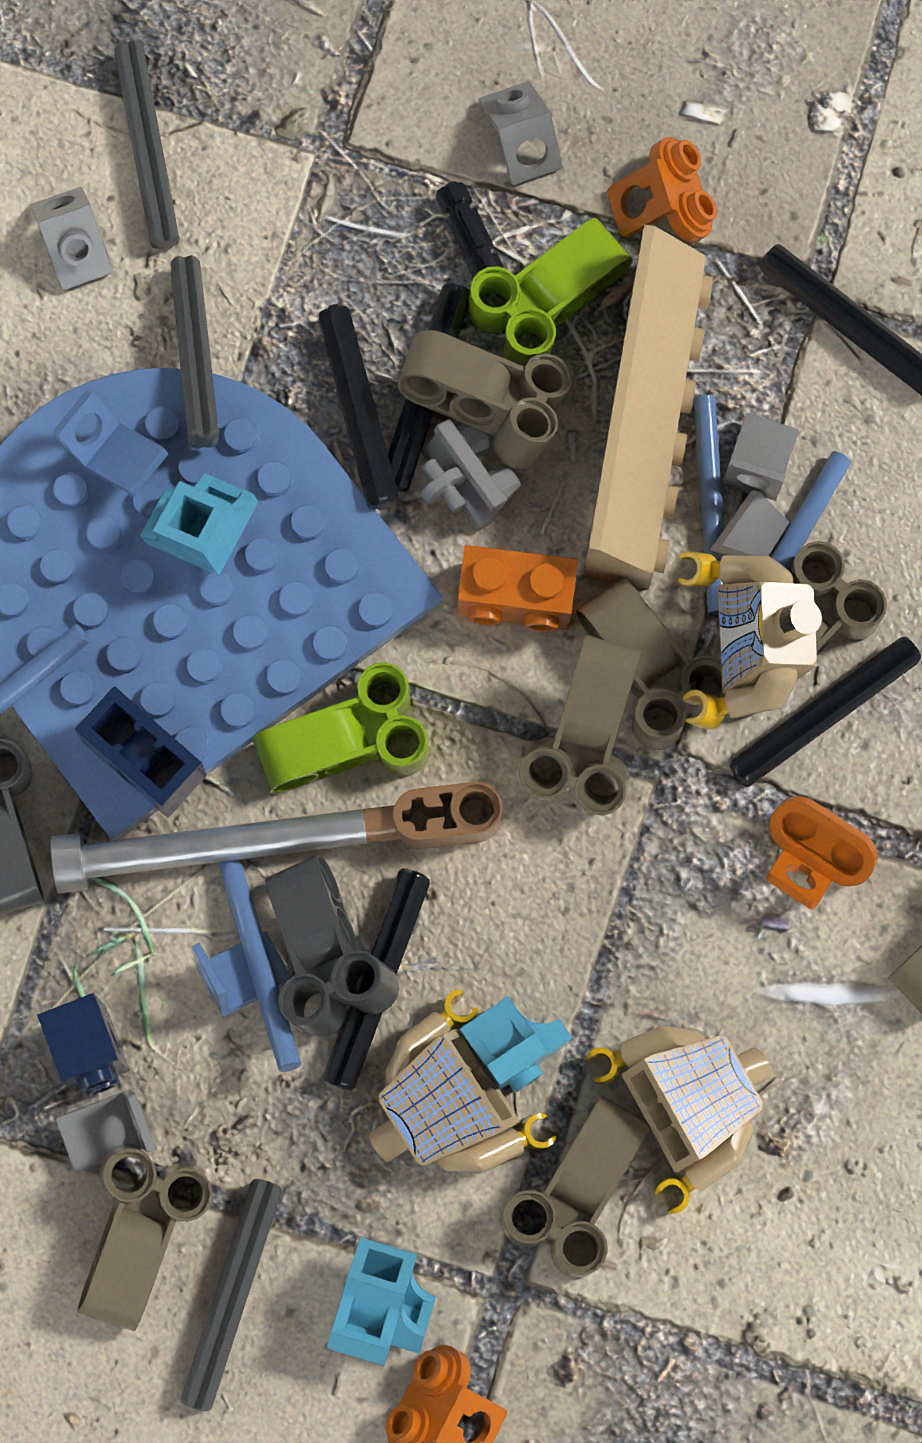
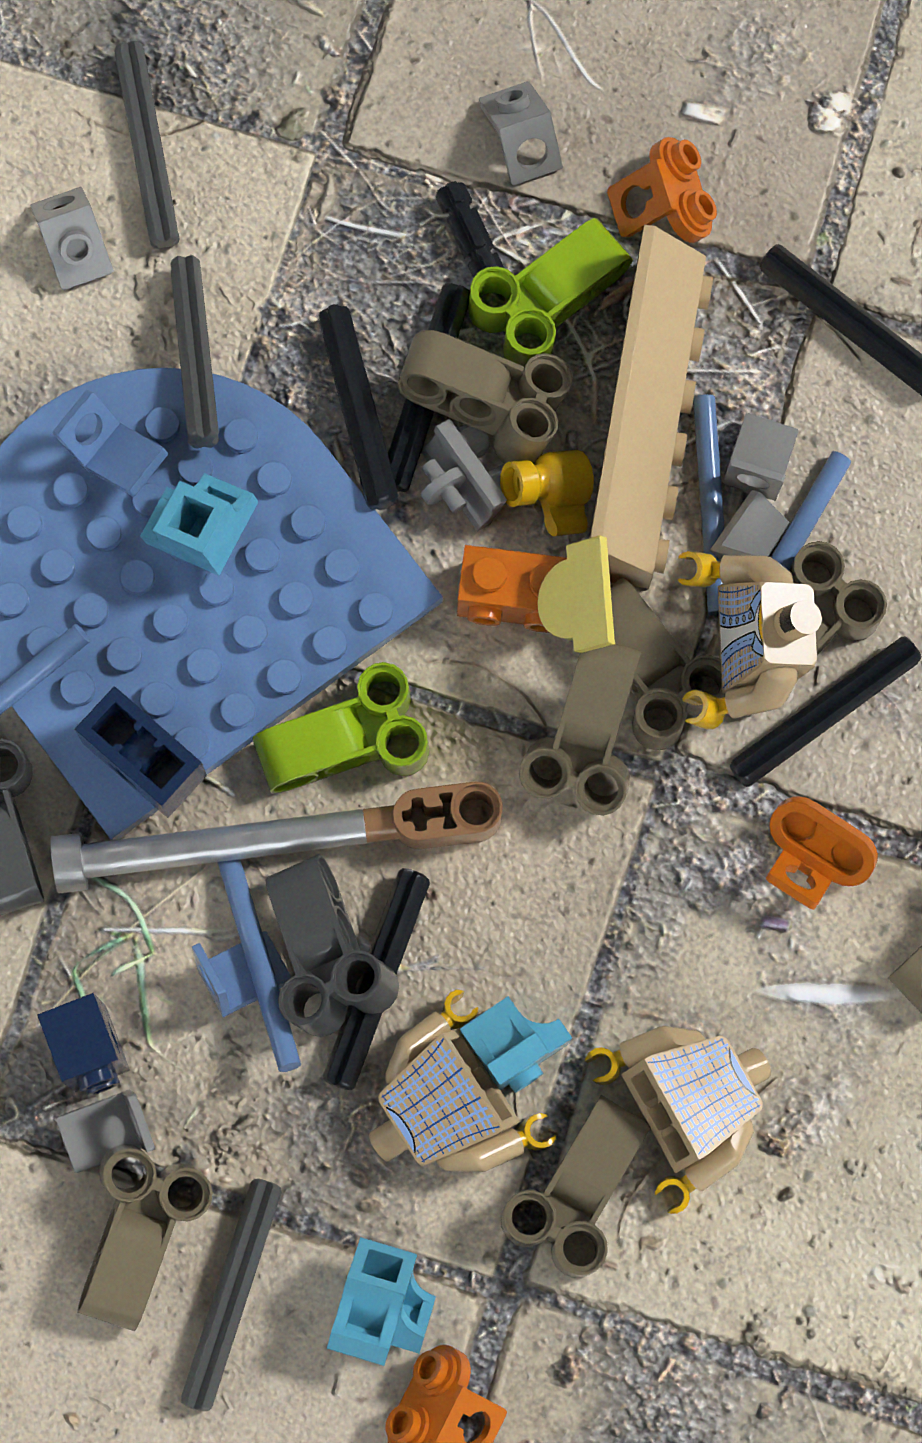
none -> yellow piece [500,449,594,536]
none -> light yellow piece [538,535,615,653]

